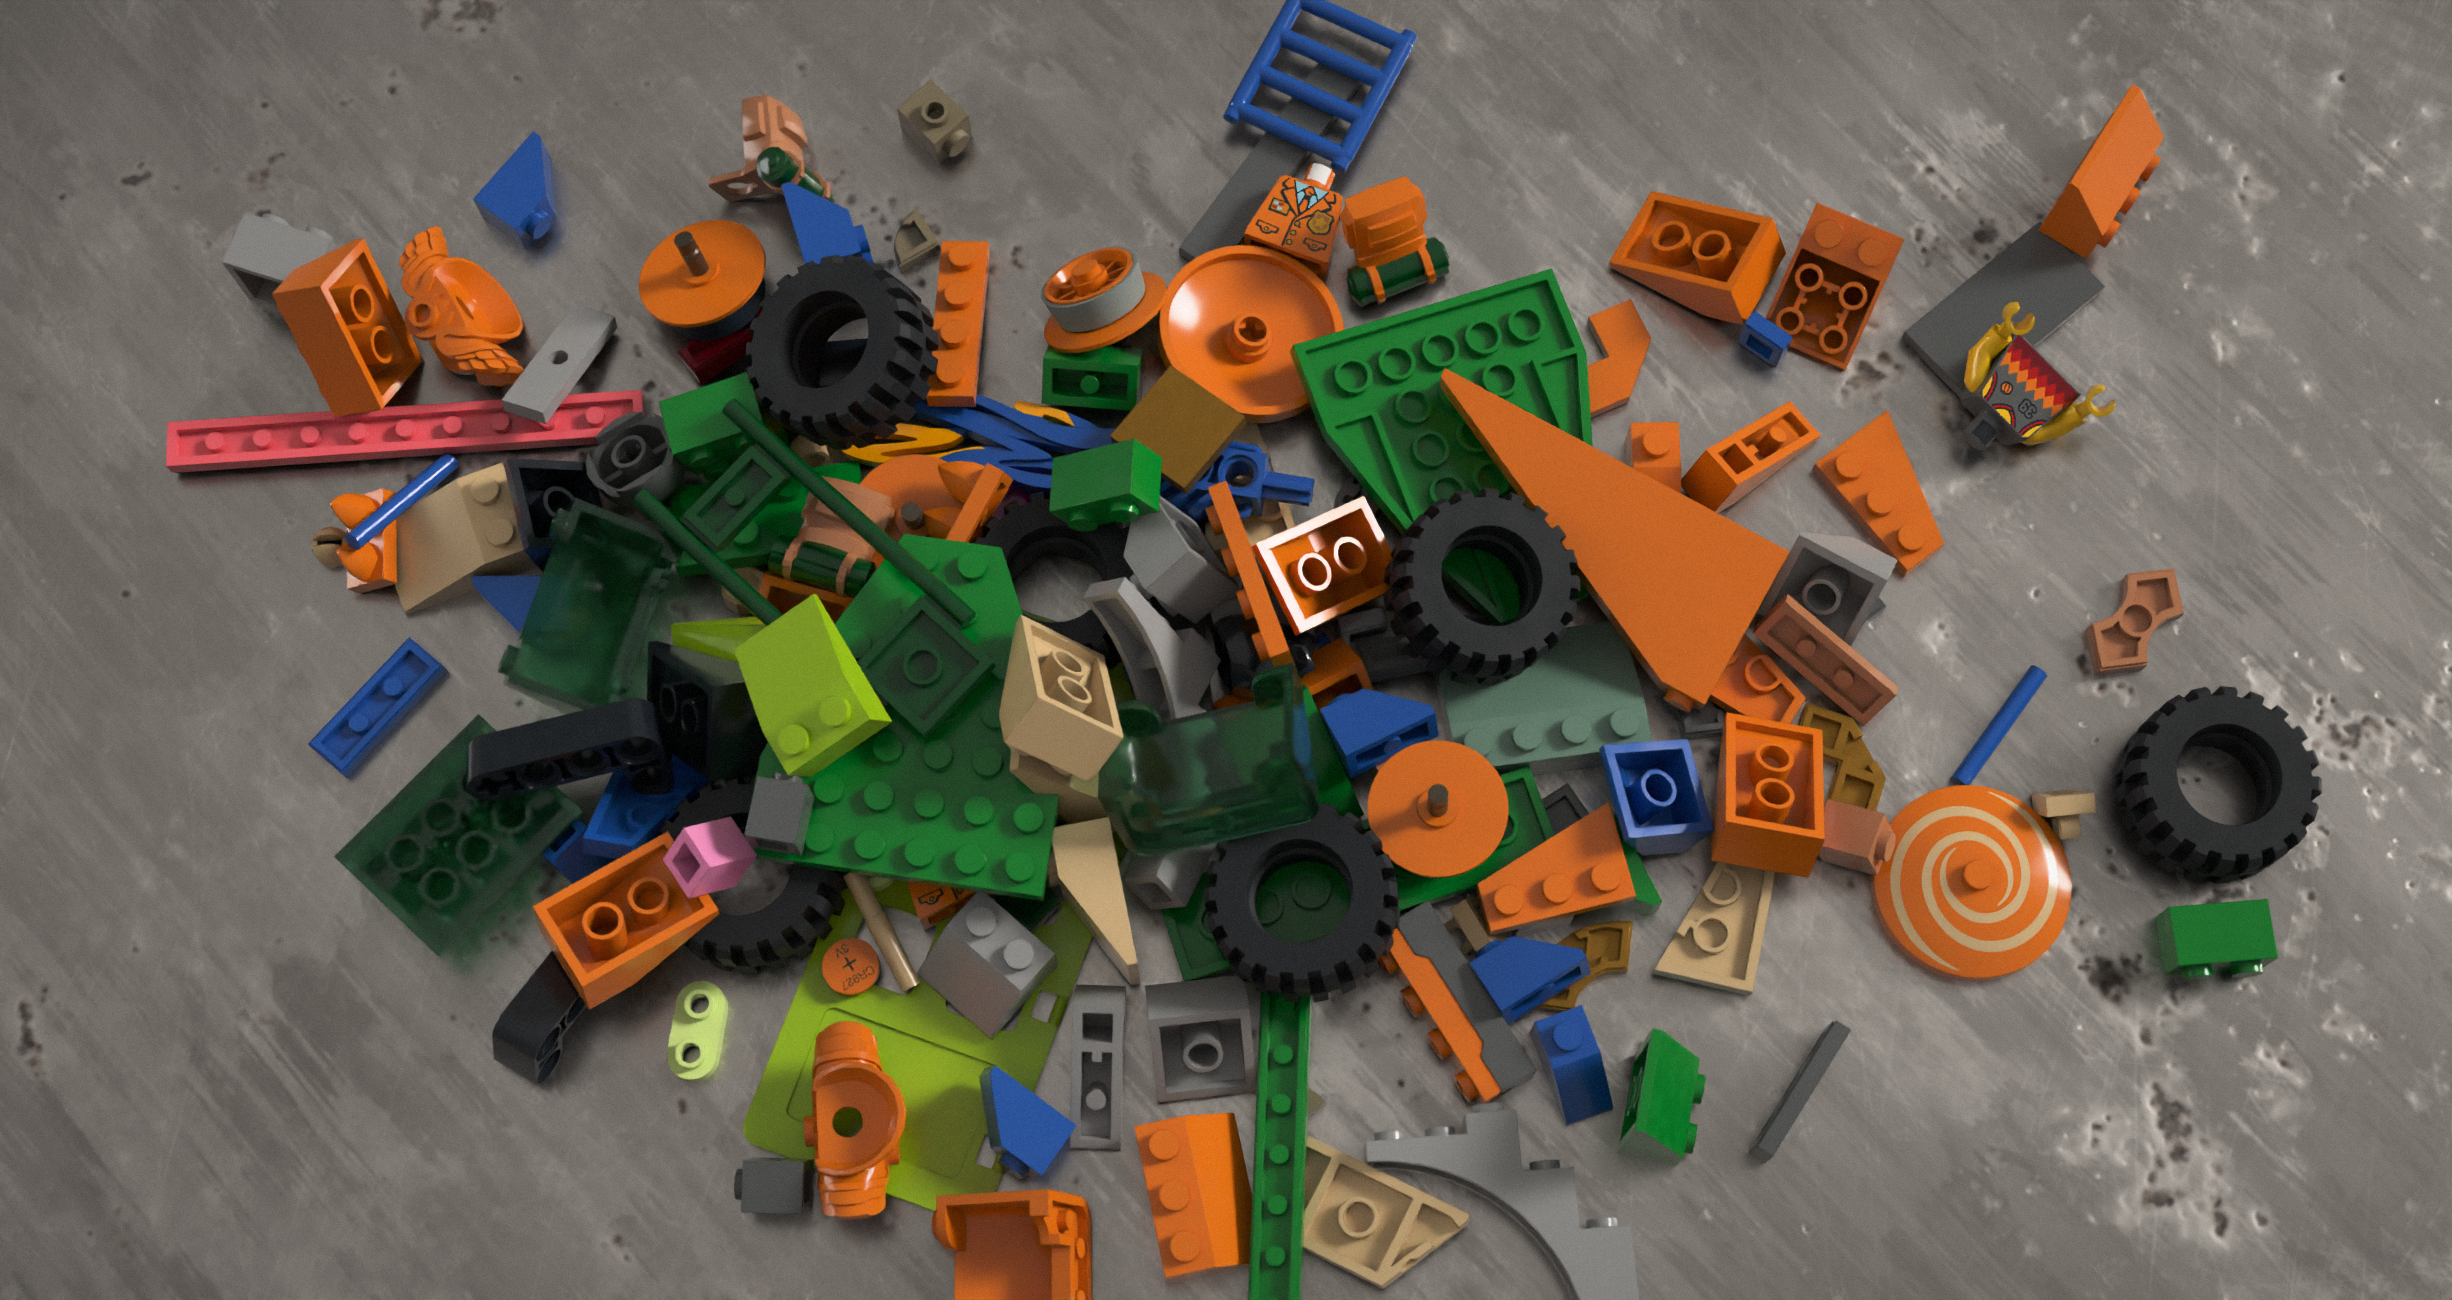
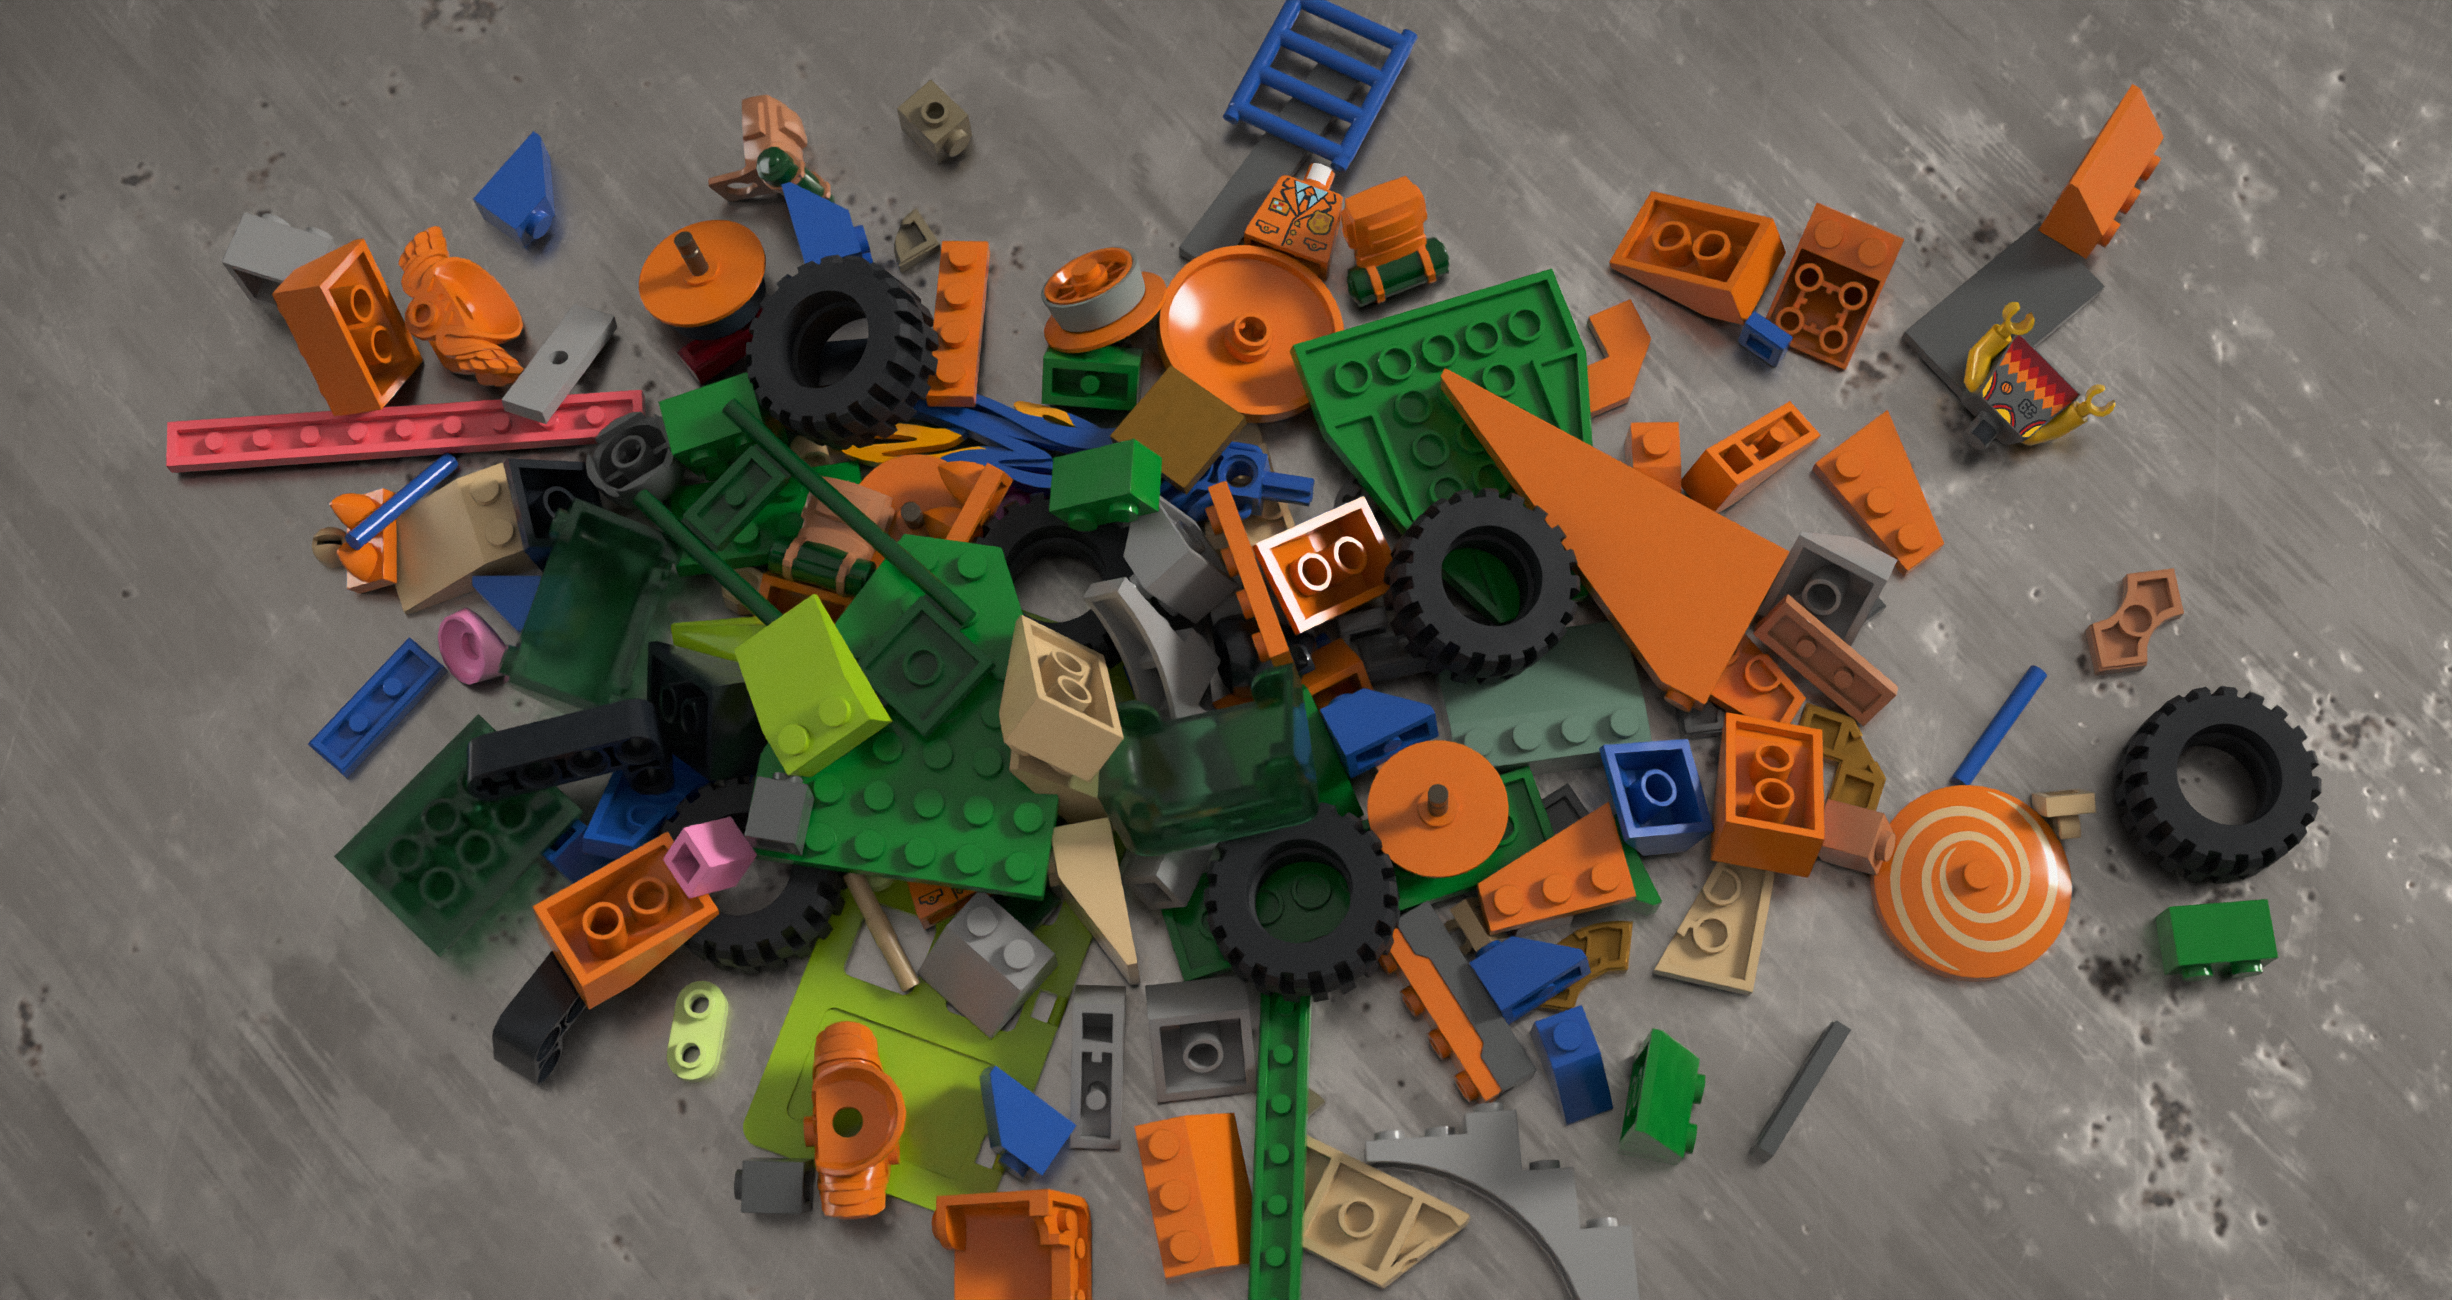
orange piece [822,938,880,996] -> none
none -> bright pink piece [438,608,517,684]

